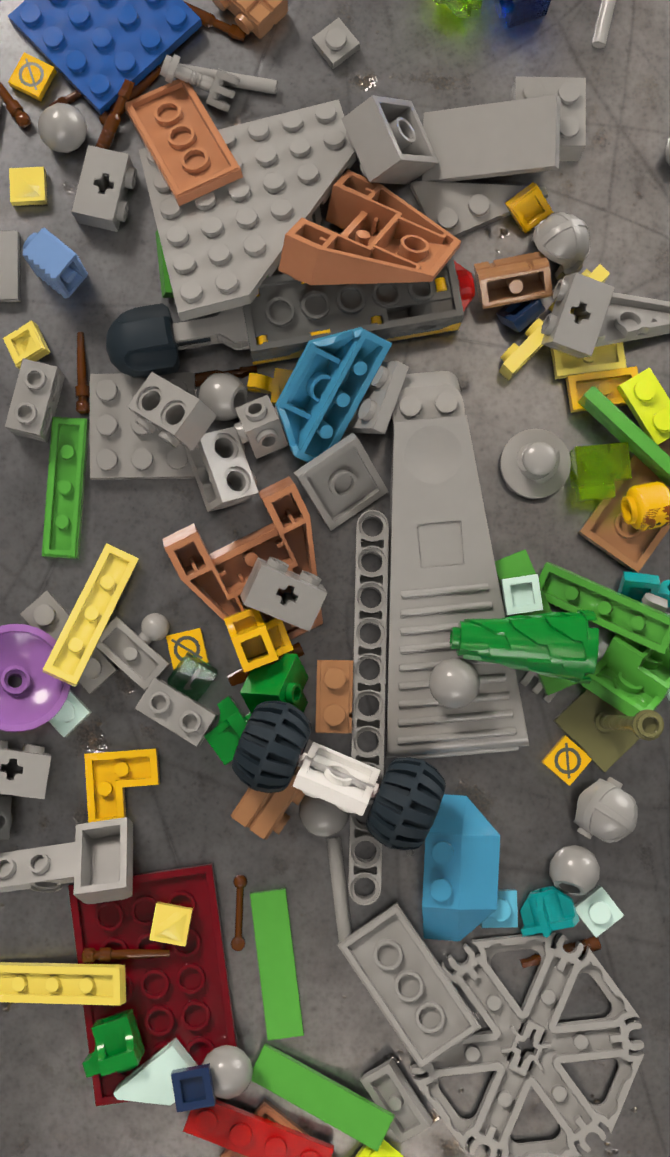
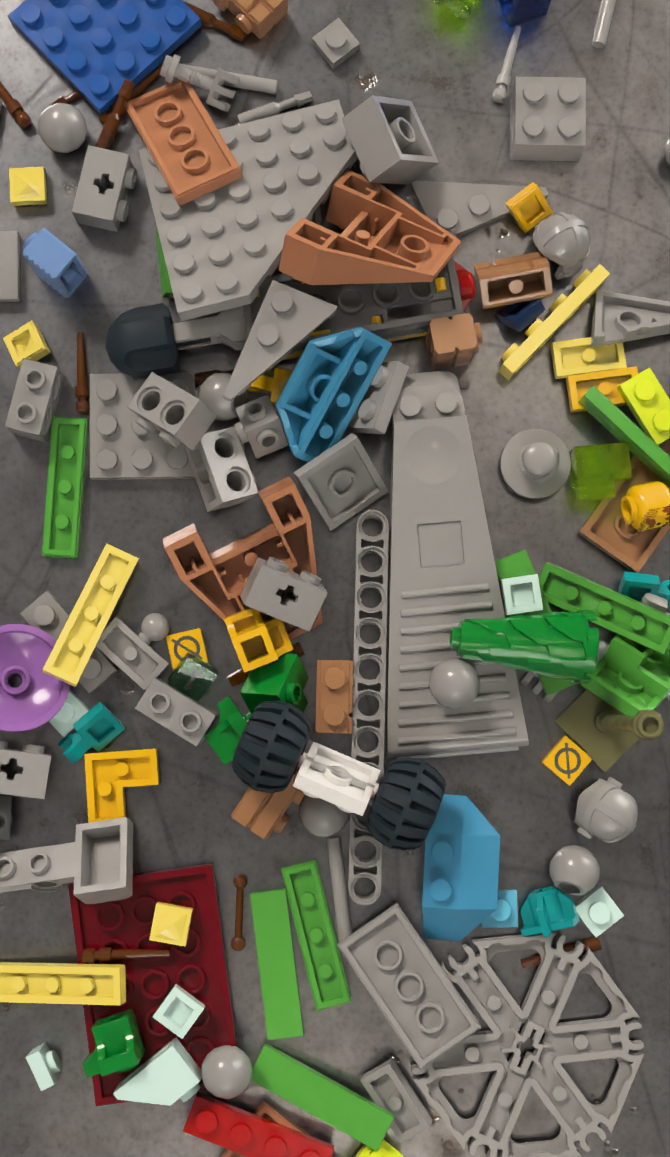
yellow tile [8,52,57,102] -> none
dark blue plate [171,1063,216,1112] -> none
light grey tile [422,94,561,182] -> none
light grey brick [541,272,615,358] -> none
none -> light aqua plate [25,1042,62,1091]
none -> teal plate [58,701,126,763]
none -> light aqua plate [153,984,205,1039]
none -> light grey wing [223,280,337,401]
none -> light grey piece [237,91,313,124]
none -> bright green tile [281,859,352,1011]
none -> medium nougat brick [425,313,483,371]
none -> light grey piece [493,26,521,103]

